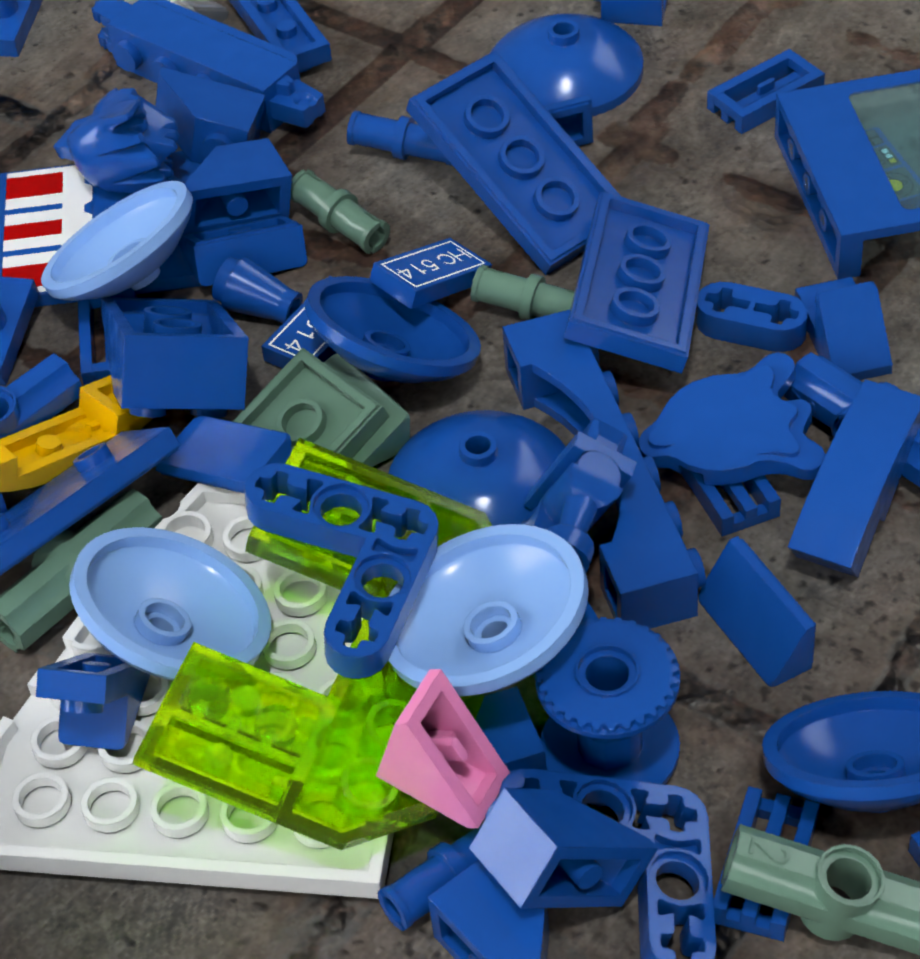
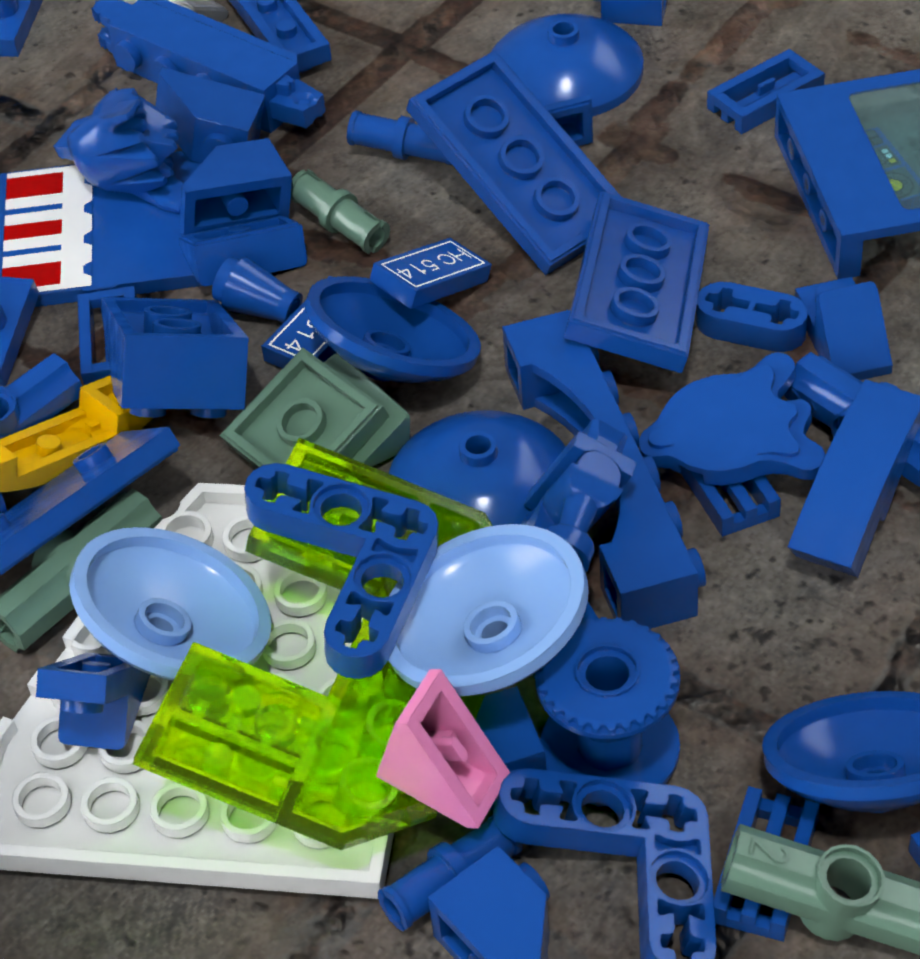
light blue dish [41,181,193,301] -> none
blue slope [156,415,292,494] -> none
blue slope [469,787,658,908] -> none
sand green pin [470,265,575,320] -> none
blue slope [698,536,816,687] -> none

